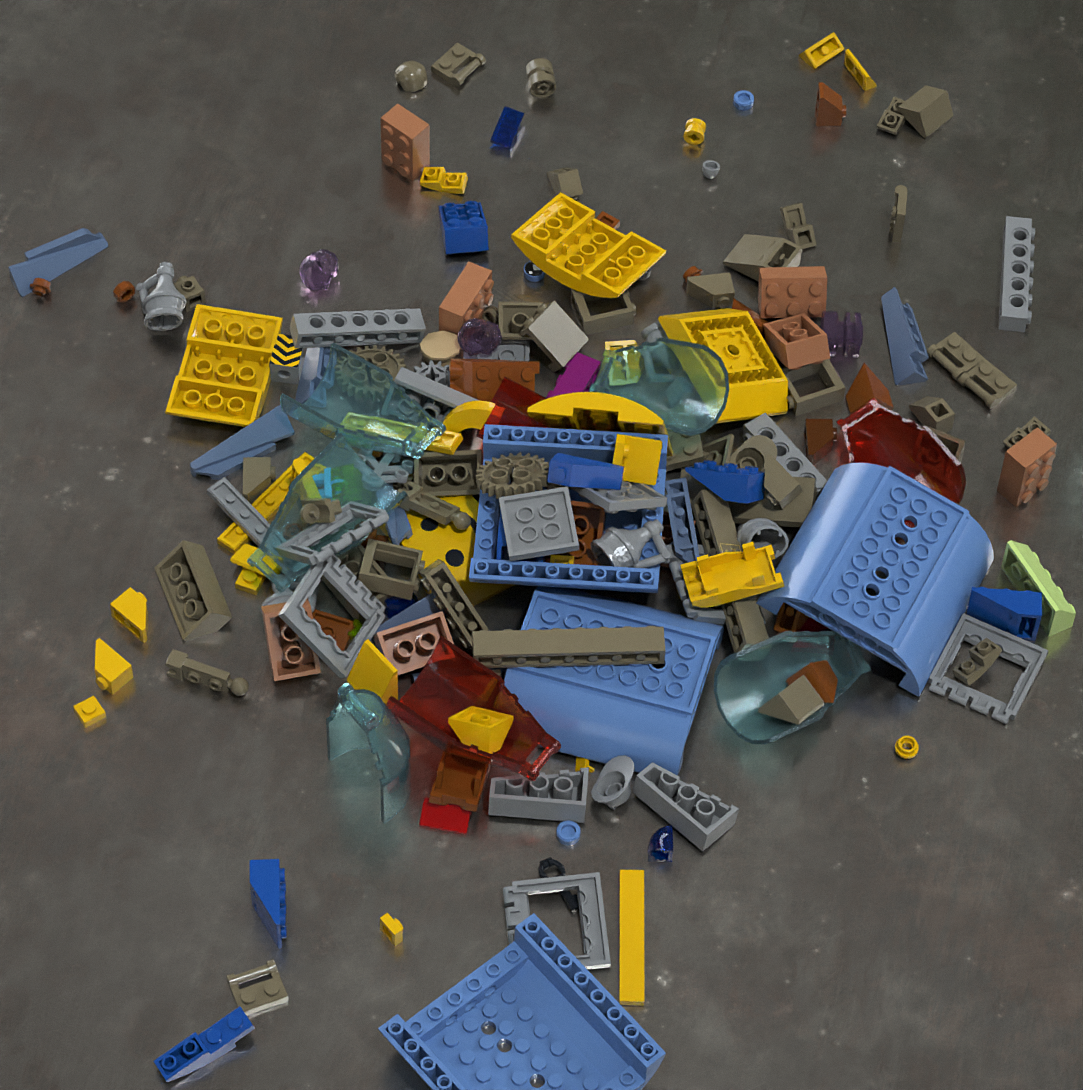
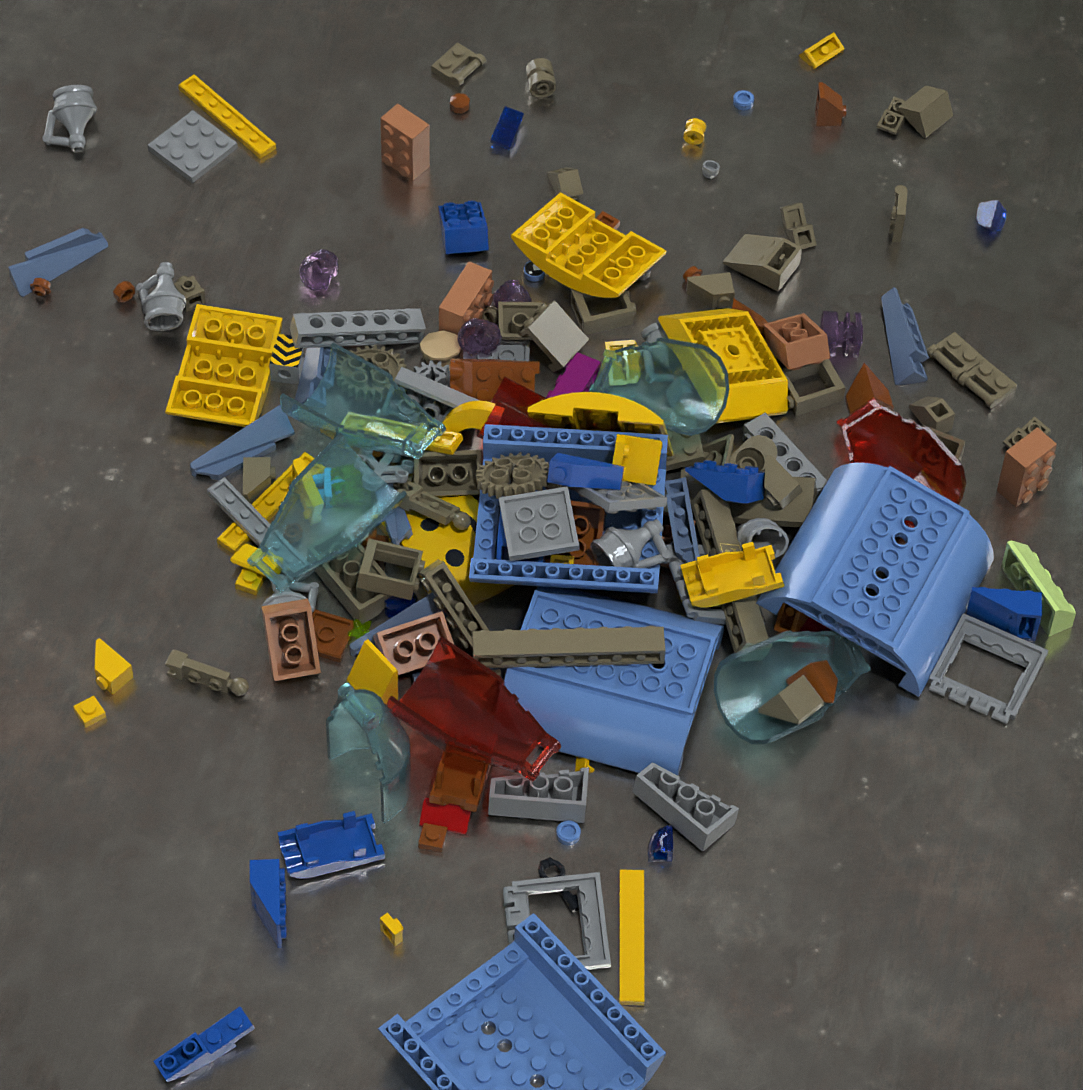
yellow slope [110,587,148,643] -> none
dark tan slope [155,540,232,641] -> none
dark tan plate [226,959,288,1015] -> none
light grey hinge [275,501,389,566] -> none
light grey hinge [278,553,386,679] -> none
dark tan hips [300,498,342,524] -> none
dark tan hair [395,60,428,92] -> none
yellow slope [420,167,468,194] -> none
yellow slope [448,706,514,757] -> none
light grey piece [591,755,635,810] -> none
nougat brick [758,266,827,318] -> none
reddish brown slope [804,419,837,465] -> none
yellow slope [844,49,877,91] -> none
yellow plate [895,736,919,759] -> none
dark tan slope [952,638,1002,686] -> none
light grey brick [999,216,1035,332] -> none
none -> light grey piece [42,85,97,152]
none -> light grey plate [148,110,238,183]
none -> yellow tile [178,74,276,159]
none -> blue piece [278,811,385,879]
none -> dark orange plate [418,823,447,853]
none -> dark orange tile [450,93,470,114]
none -> clear purple hair [493,280,532,308]
none -> clear blue brick [976,200,1007,231]

